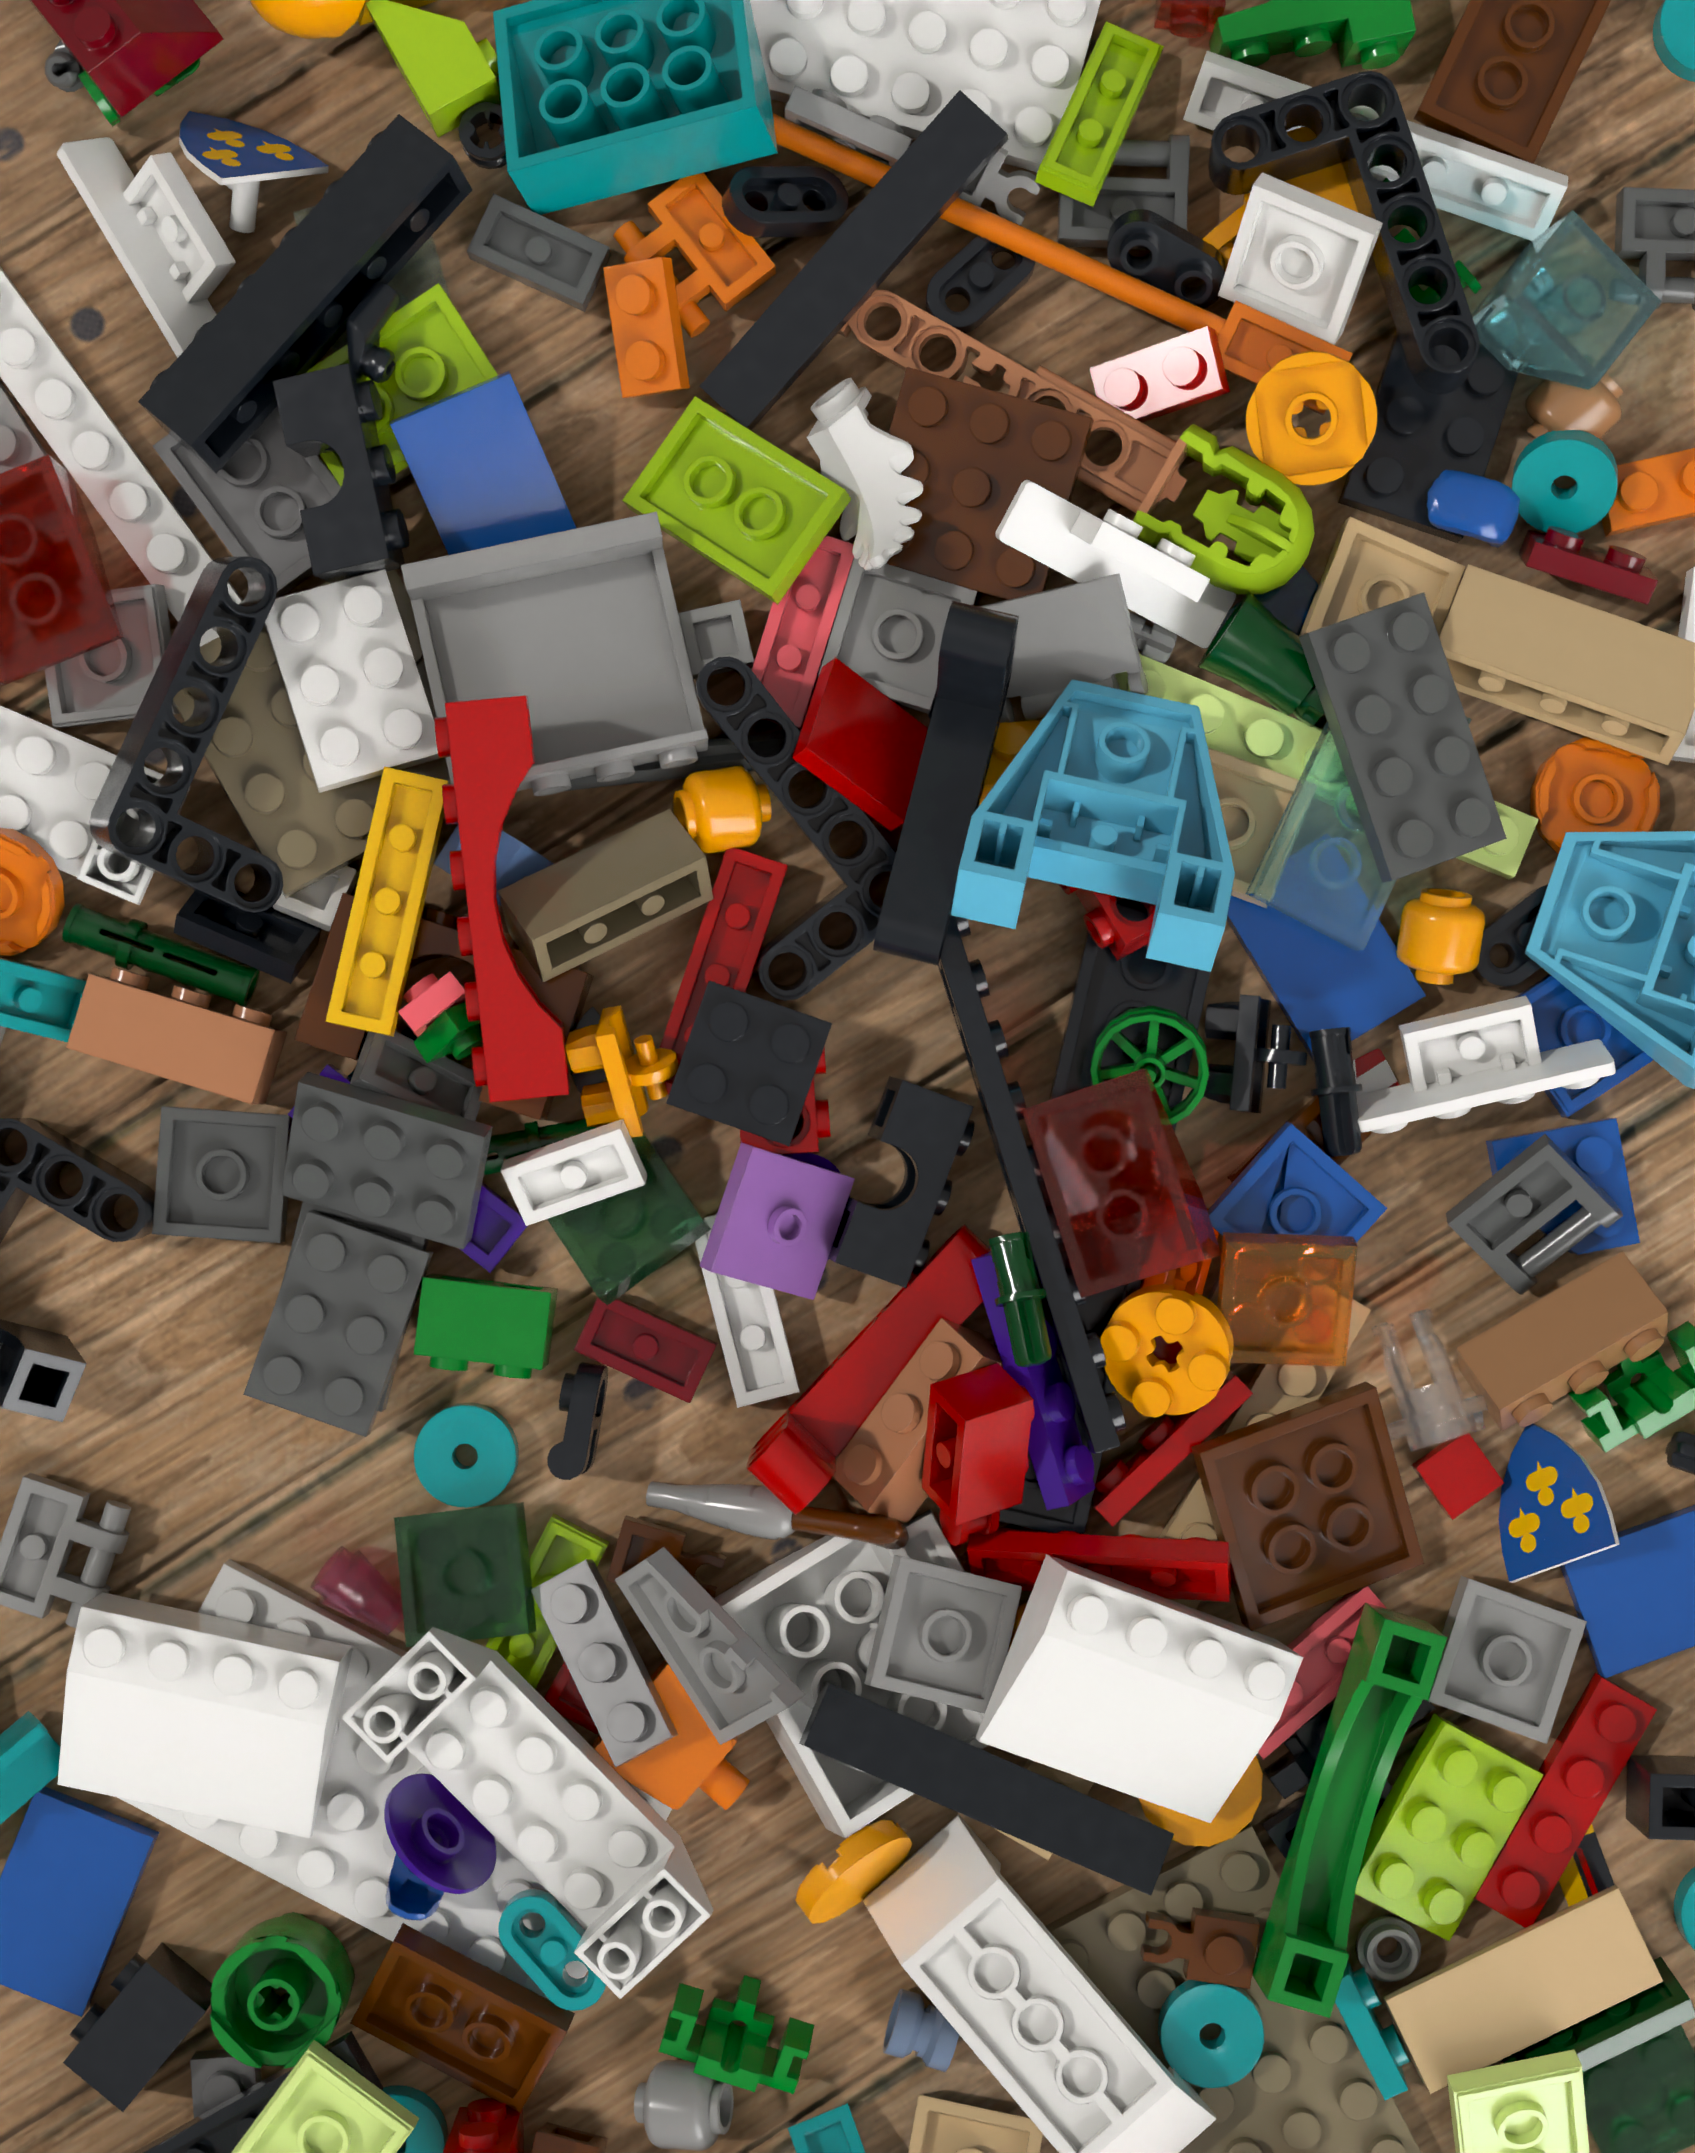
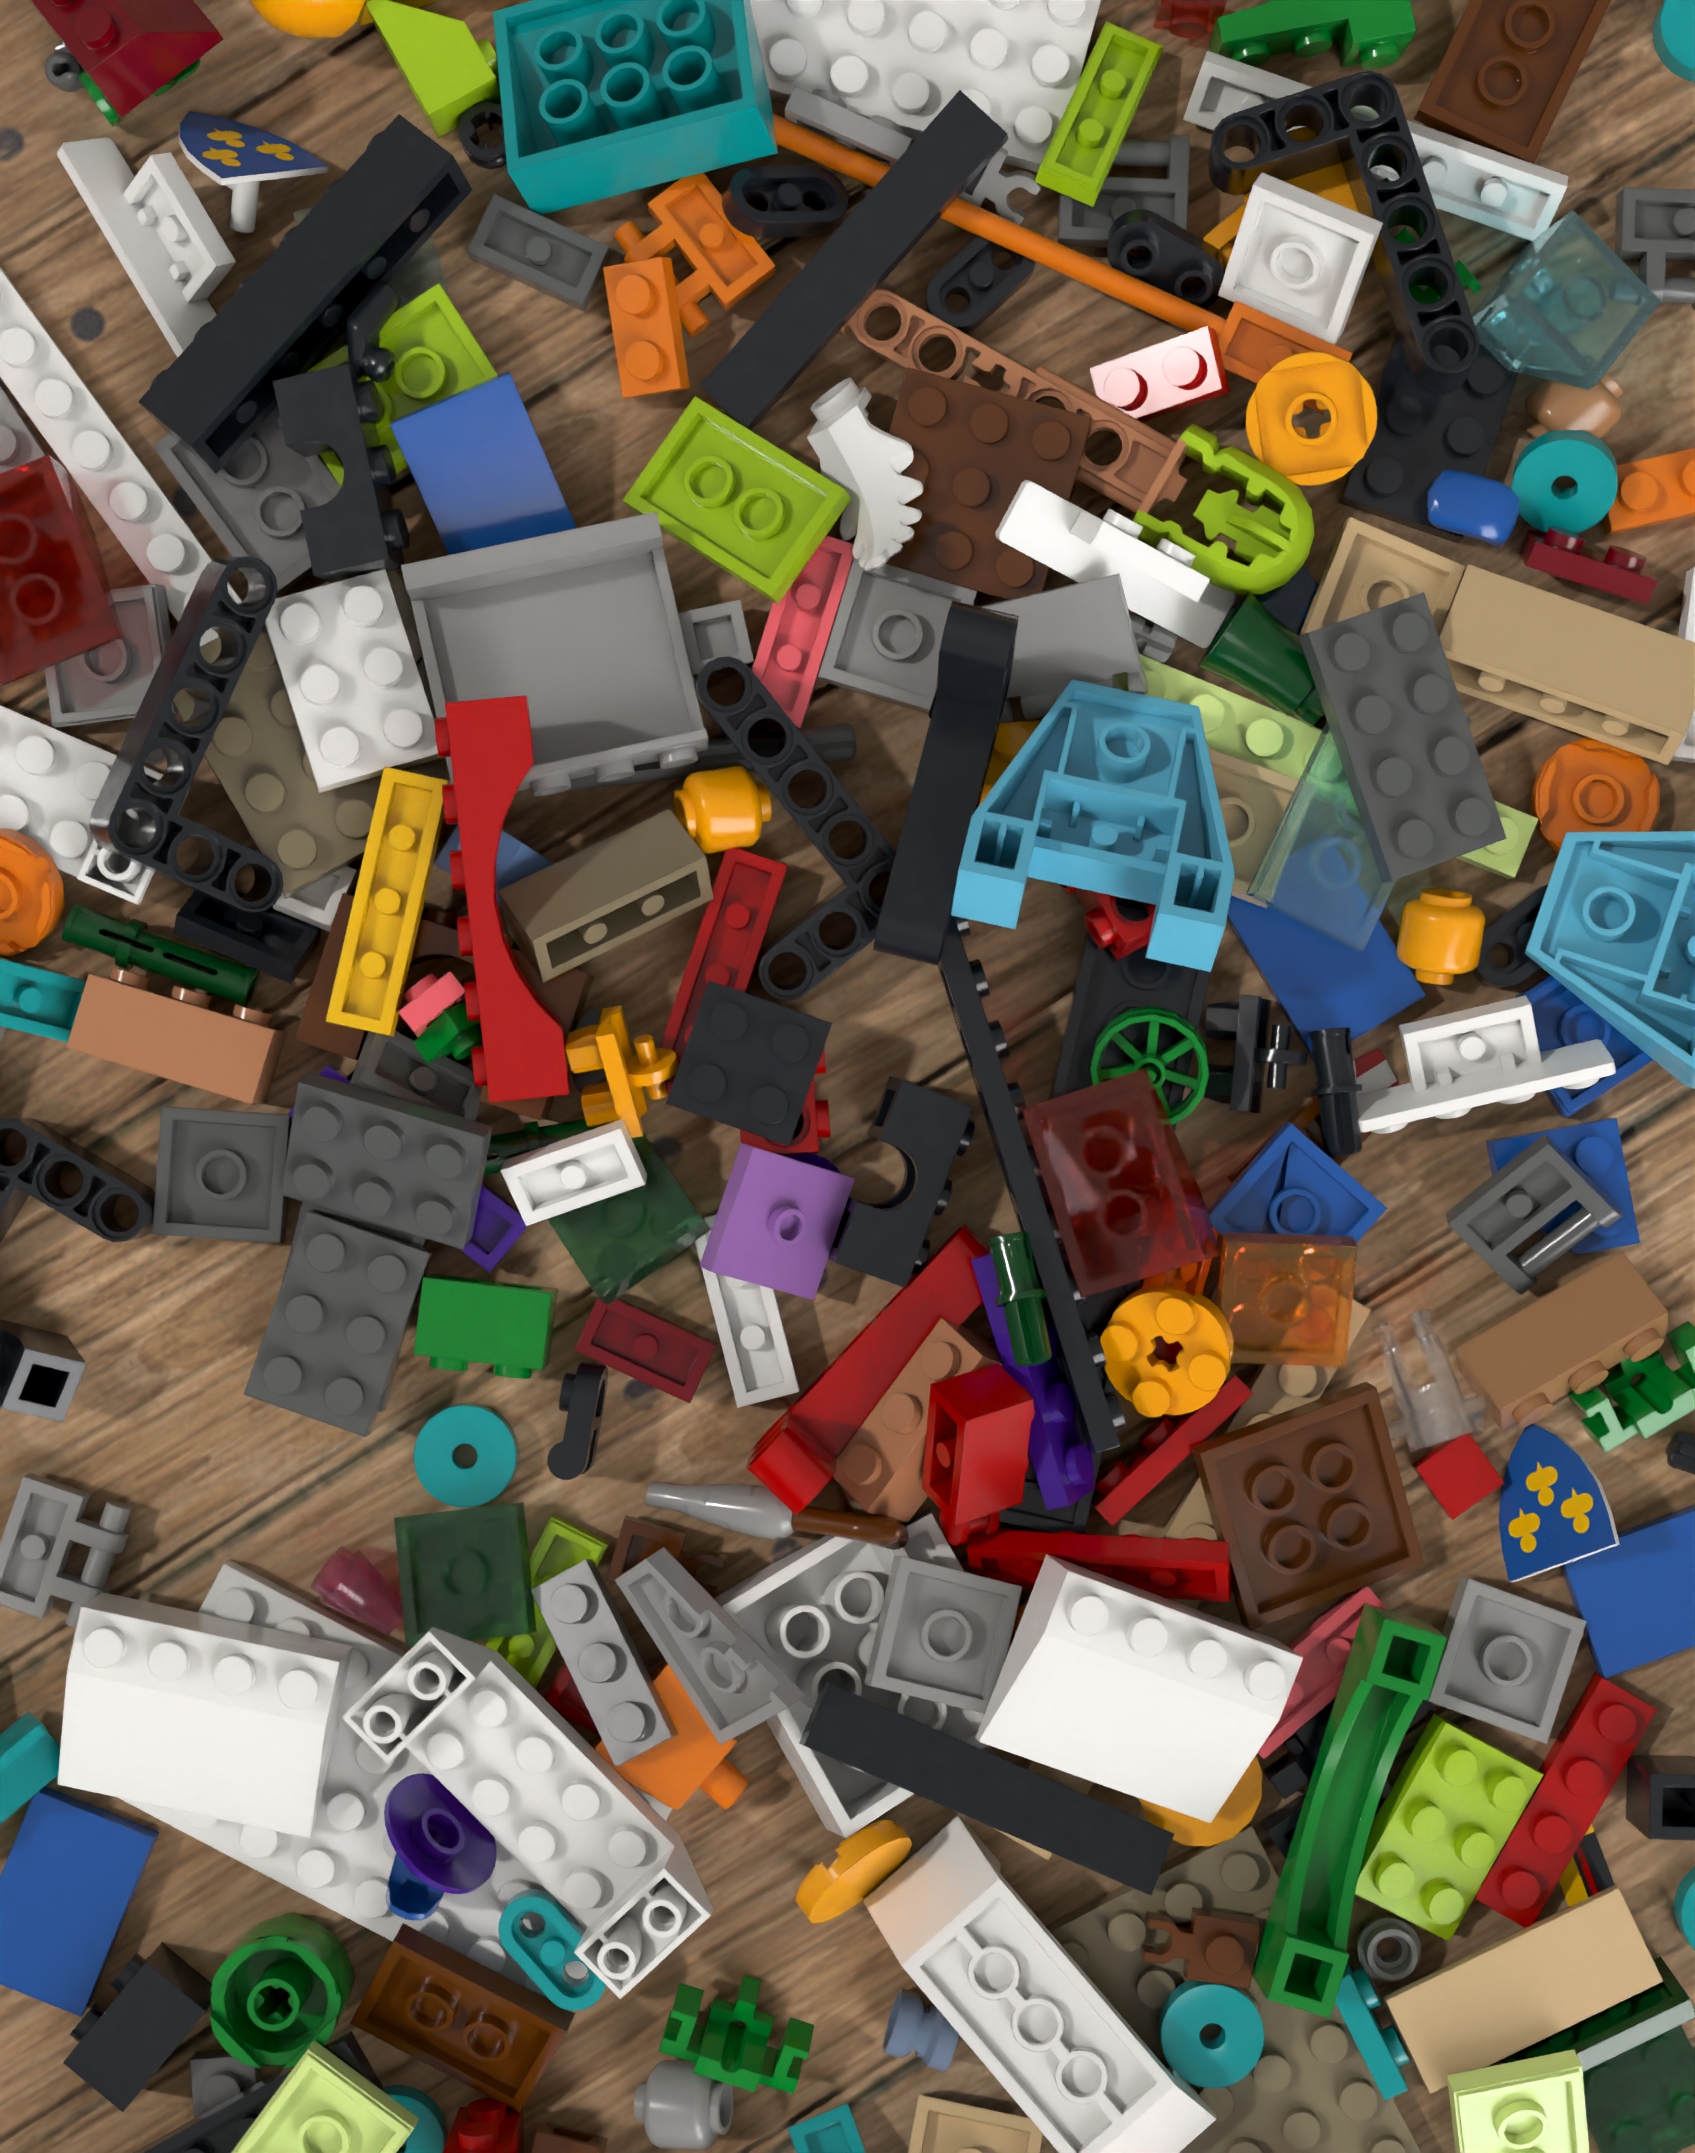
red tile [792,657,928,831] -> none

